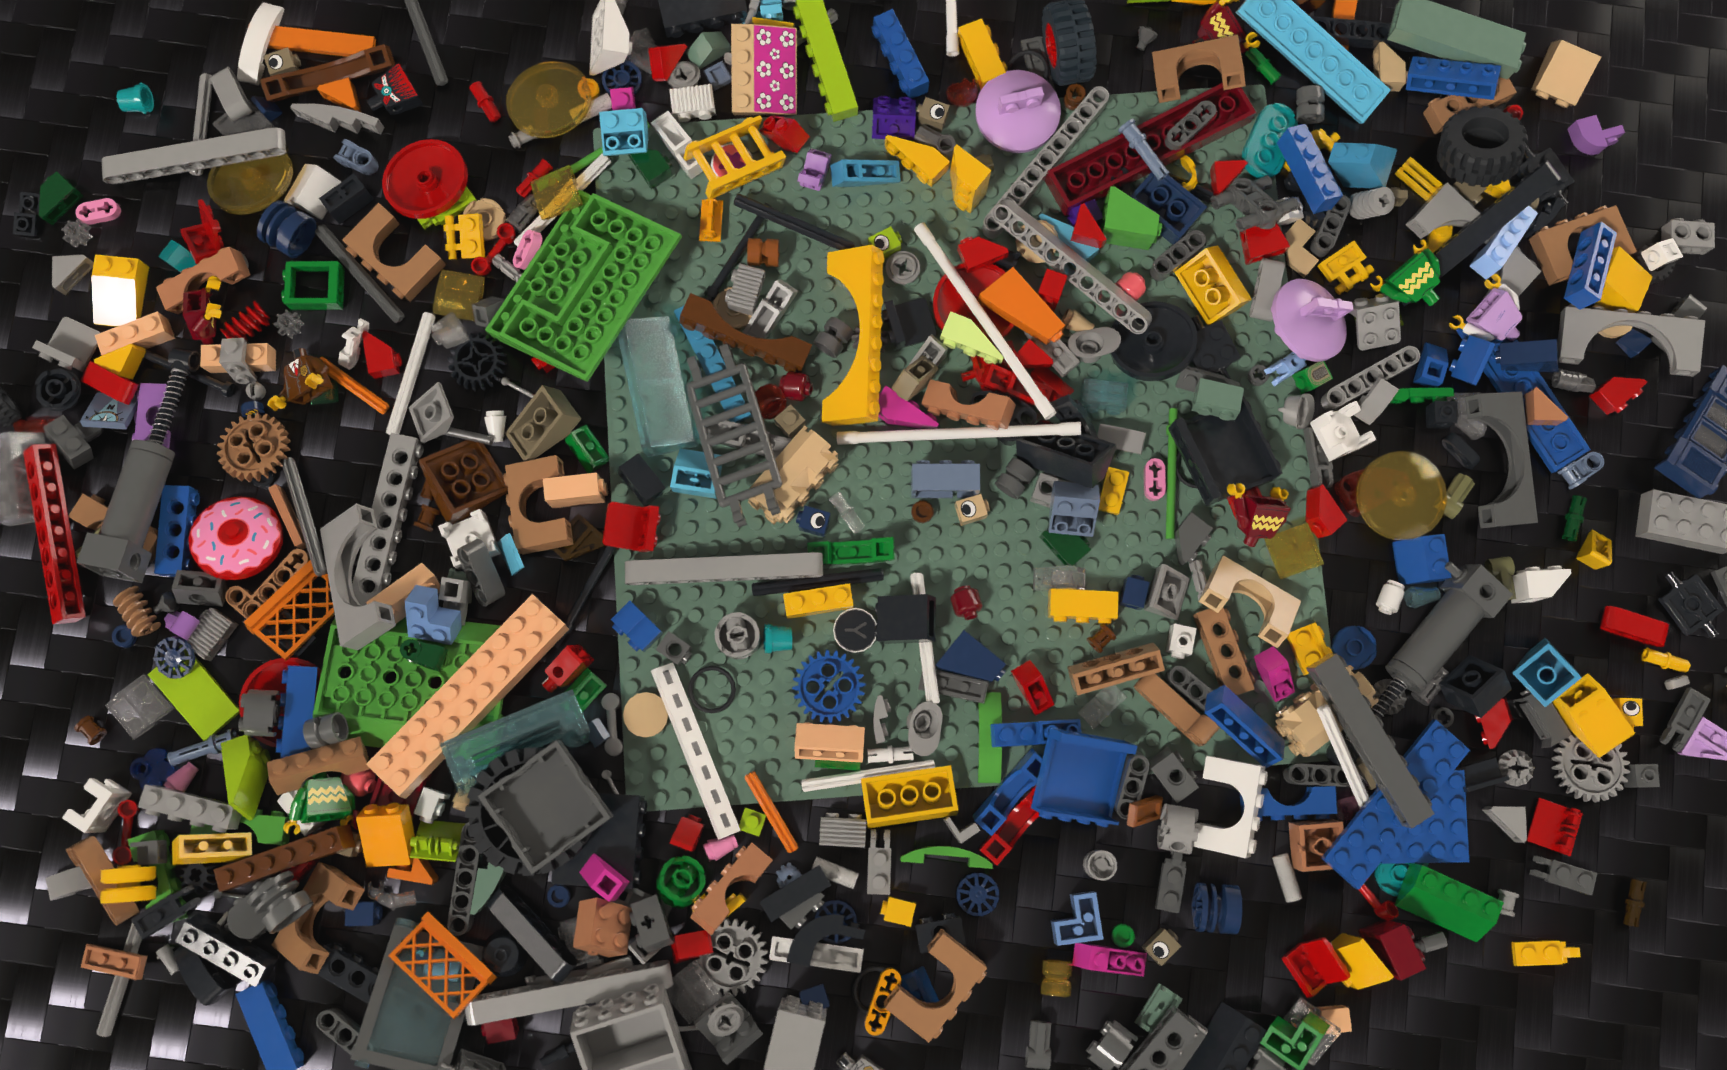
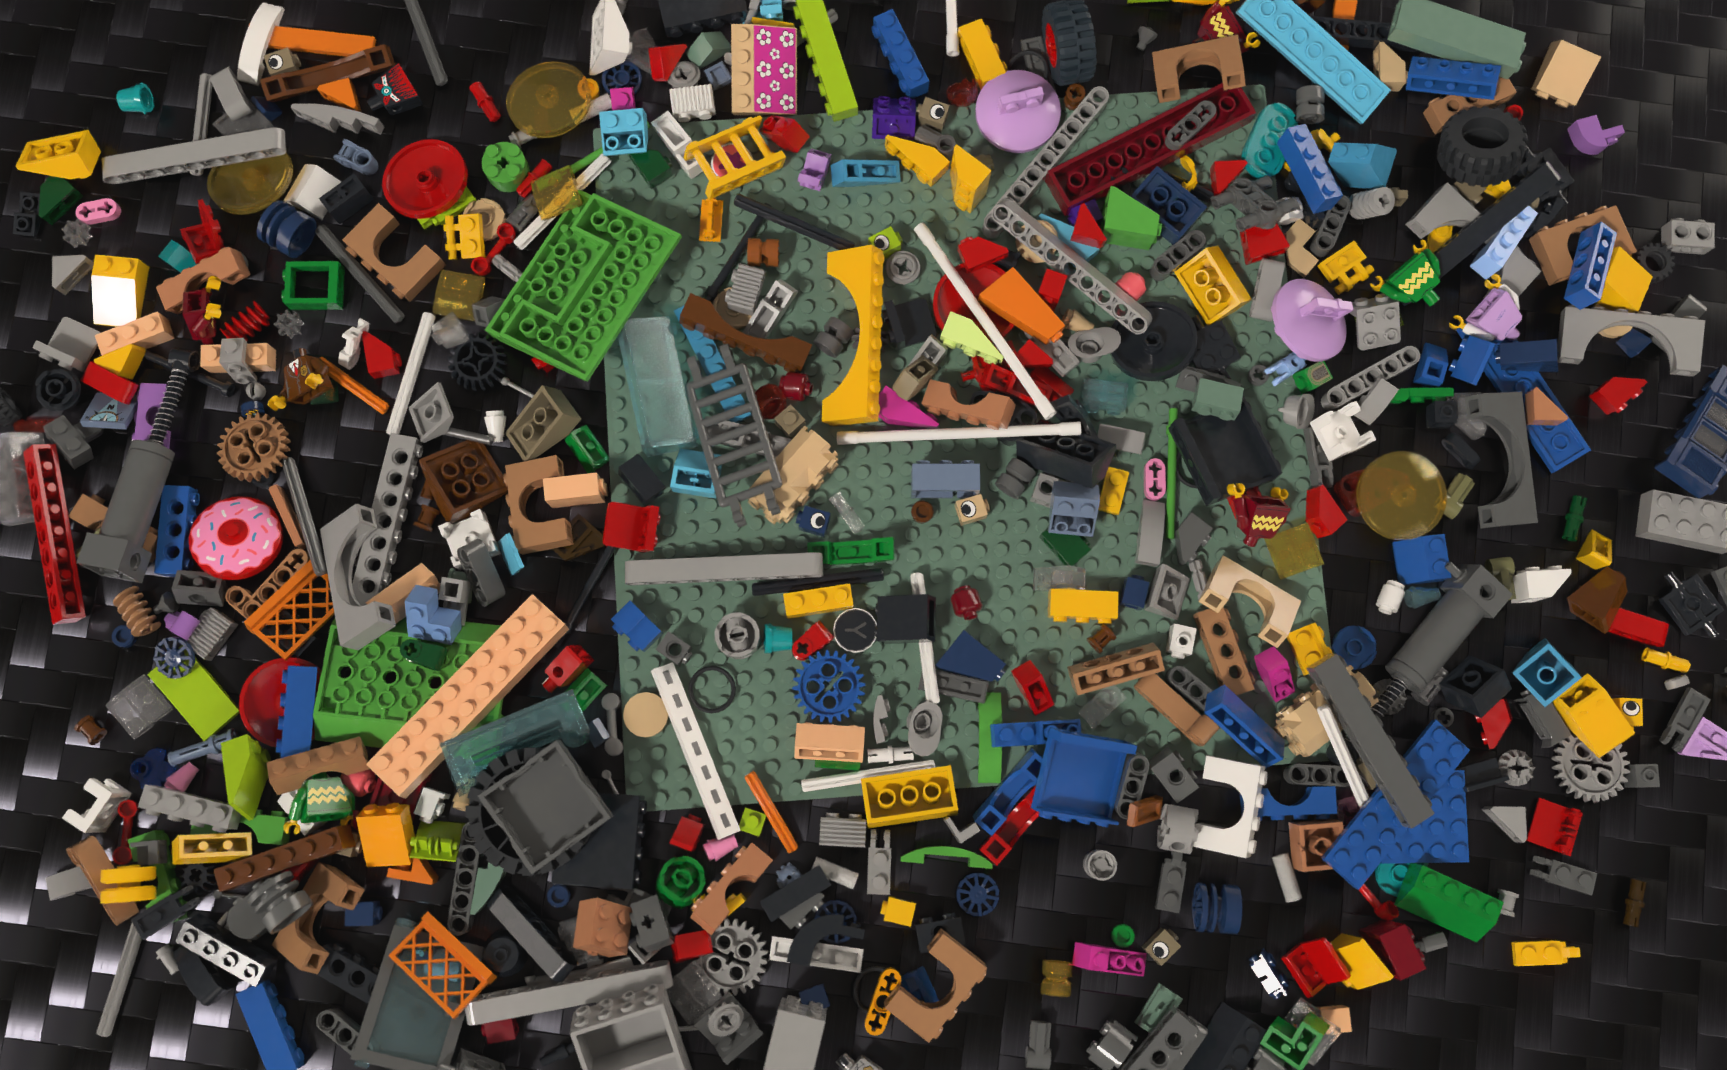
nougat tile [81,944,148,980] -> none
dark grey brick [238,689,281,737] -> none
dark grey wheel [303,712,349,748] -> none
clear piece [368,880,416,911] -> none
bright pink beam [513,229,542,270] -> none
dark pink slope [579,853,630,902] -> none
medium blue brick [1051,891,1103,946] -> none
sand blue pin [1118,119,1170,181] -> none
green axle [1245,47,1282,85] -> none
yellow tile [1395,157,1443,201] -> none
flat silver hinge [1552,368,1596,393] -> none
sand blue piece [1557,452,1604,490] -> none
white bracket [1641,238,1683,271] -> none
none -> yellow slope [16,130,101,179]
none -> bright green brick [482,142,530,192]
none -> red piece [792,620,834,661]
none -> light grey slope [1135,499,1165,567]
none -> hinge [1249,948,1289,999]
none -> reddish brown slope [1567,566,1628,634]

